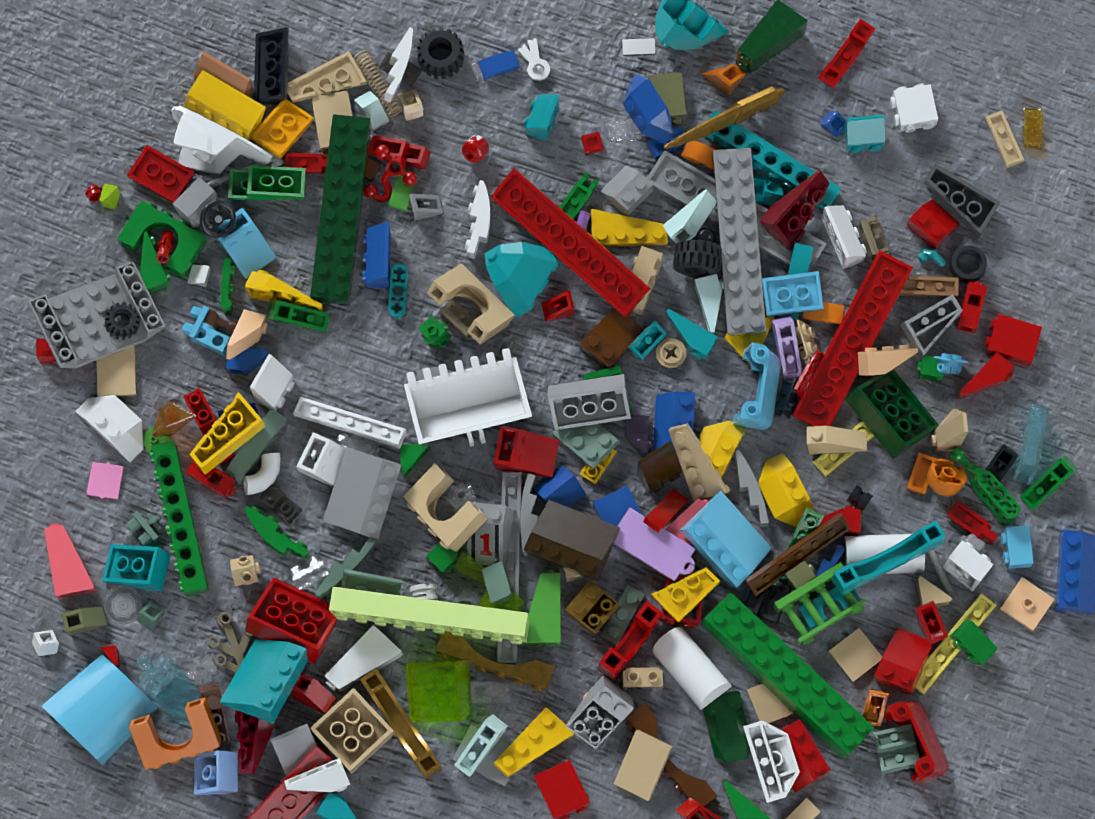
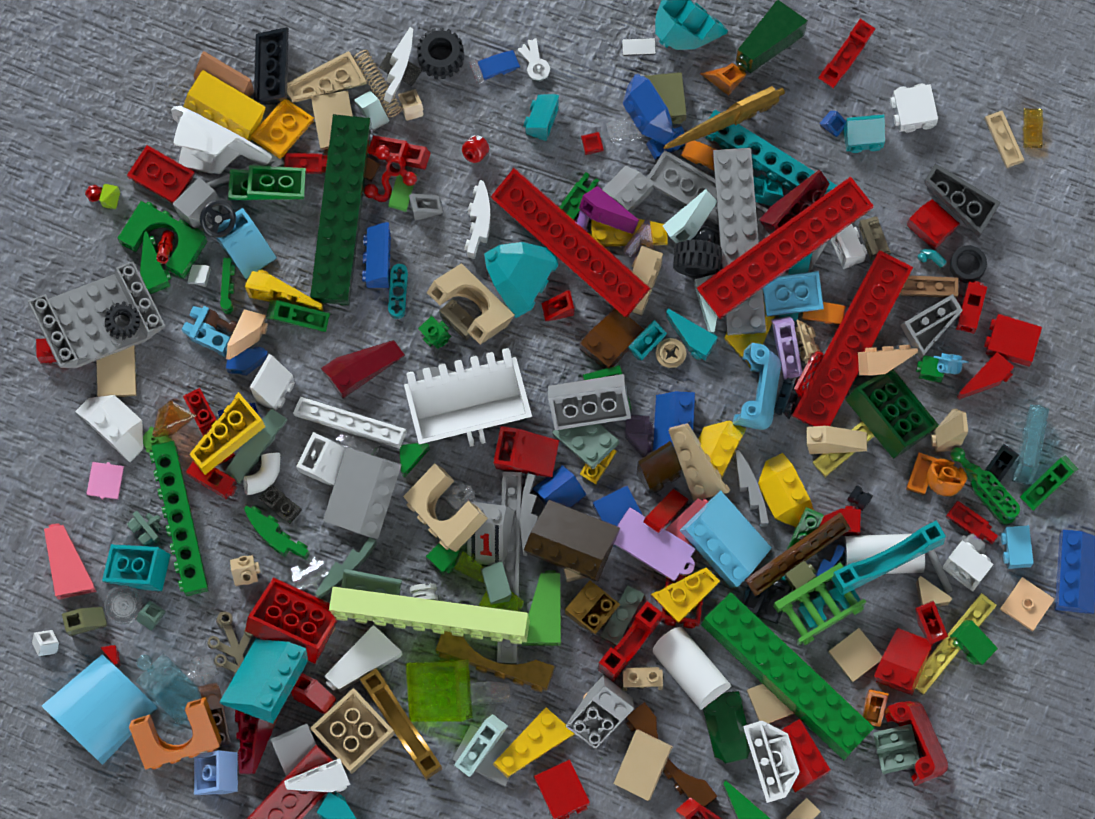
none -> dark red wedge [321,340,405,399]
none -> magenta slope [579,186,639,234]
none -> slope [624,219,654,257]
none -> red plate [697,176,874,319]

